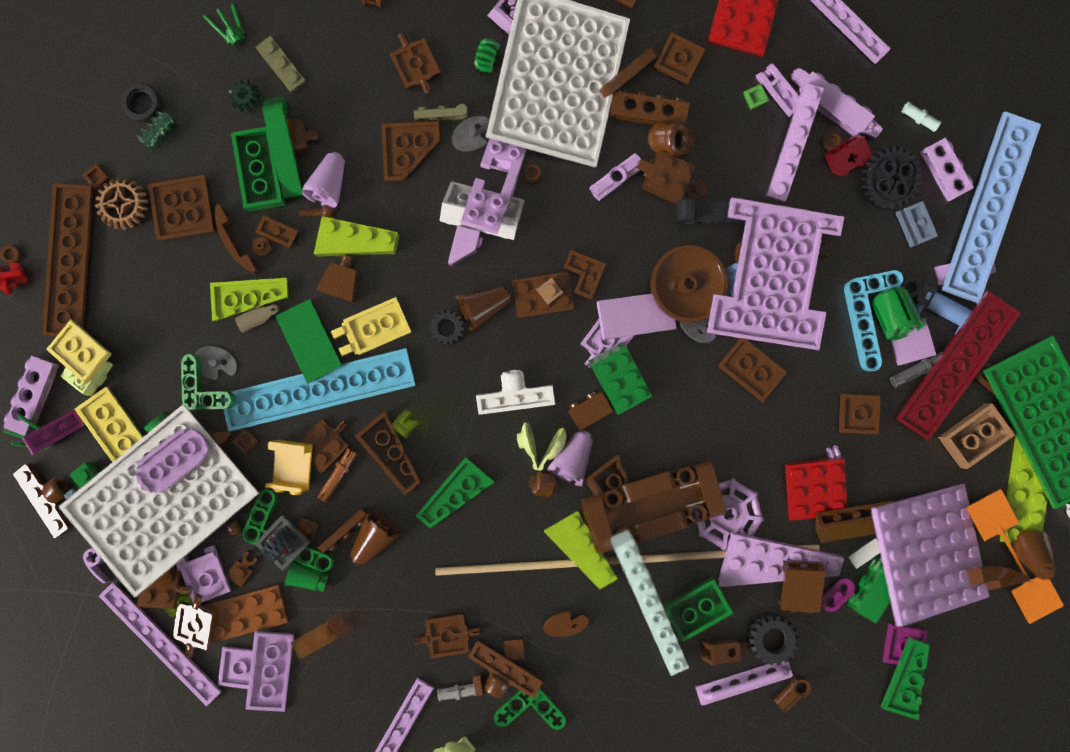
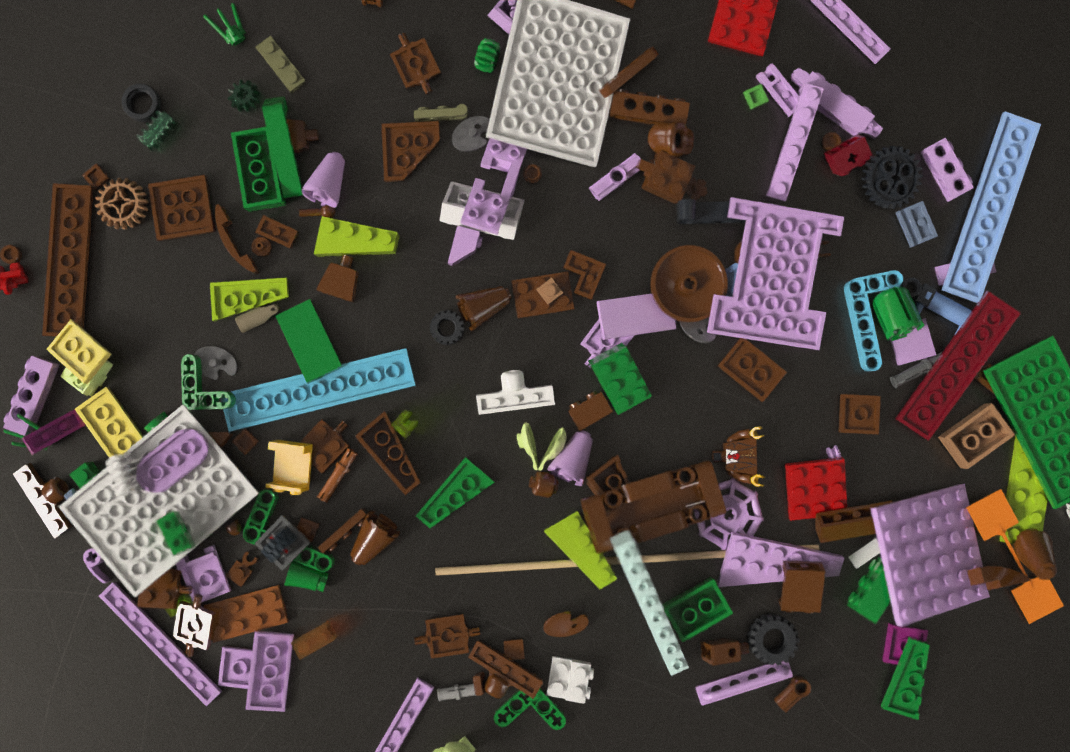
light yellow tile [331,297,411,357] -> none
reddish brown plate [654,32,705,85] -> none
magenta plate [821,578,855,612] -> none
light aqua pin [902,102,941,132] -> none
none -> white piece [106,452,140,496]
none -> green brick [155,511,196,556]
none -> white plate [546,656,594,704]
none -> reddish brown torso [712,426,765,487]

